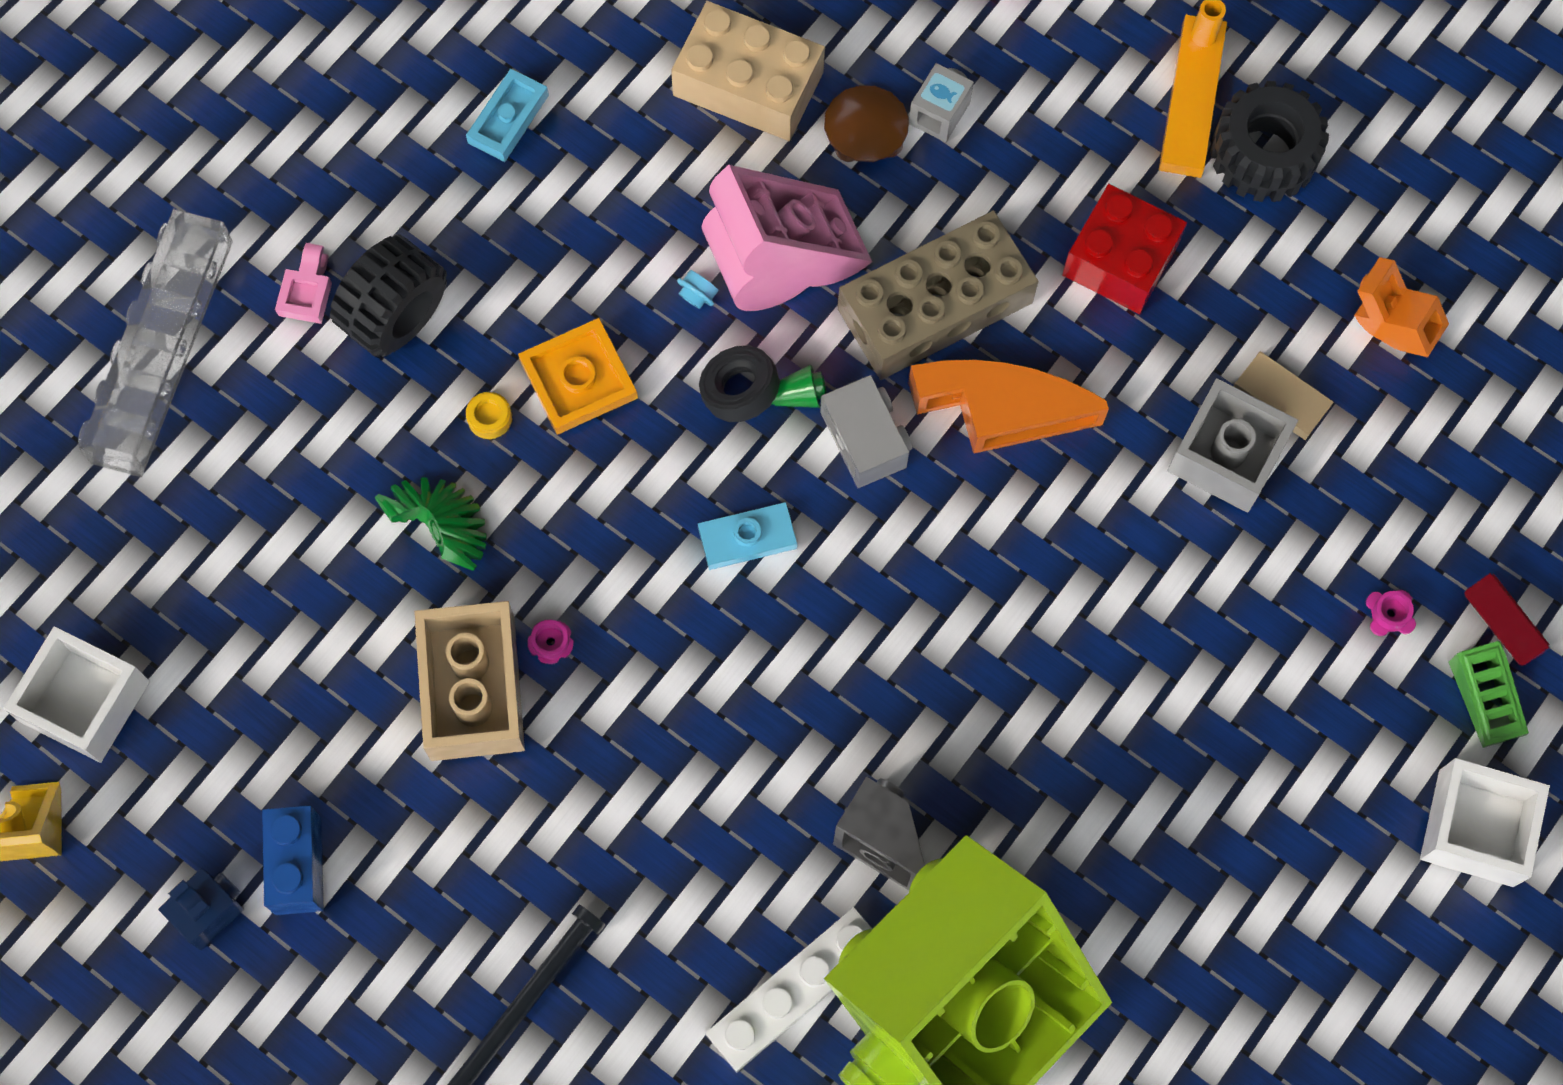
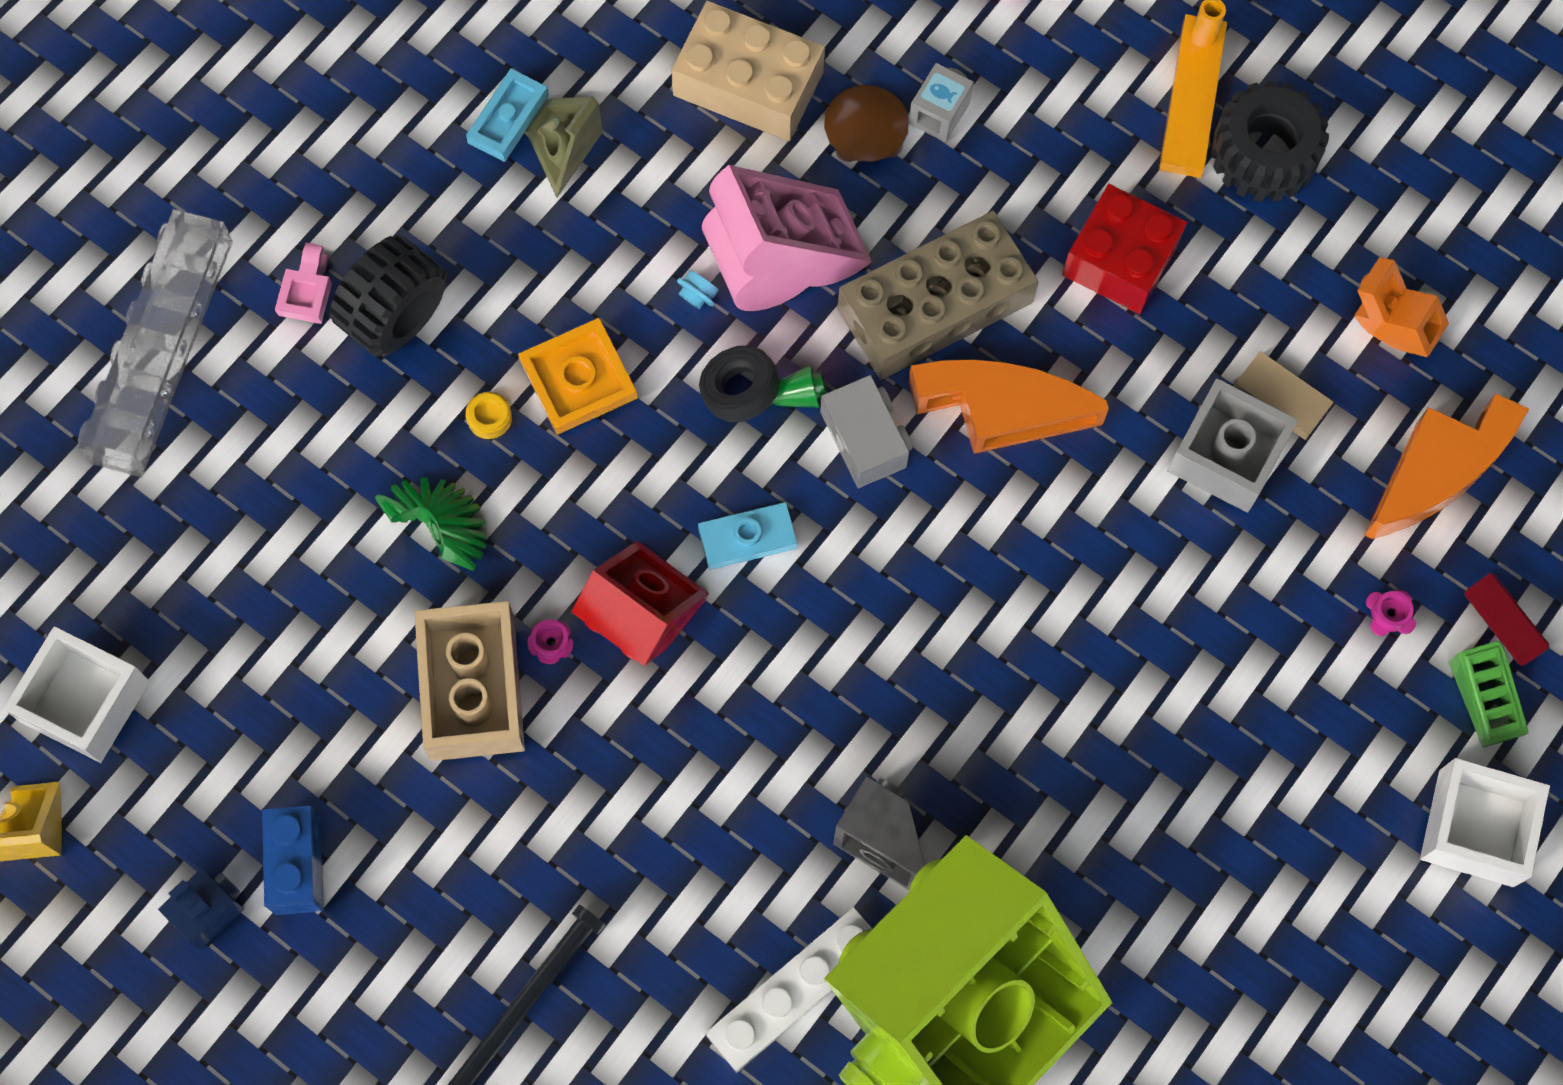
none -> olive slope [524,97,603,198]
none -> red slope [571,541,709,666]
none -> orange slope [1365,393,1529,539]

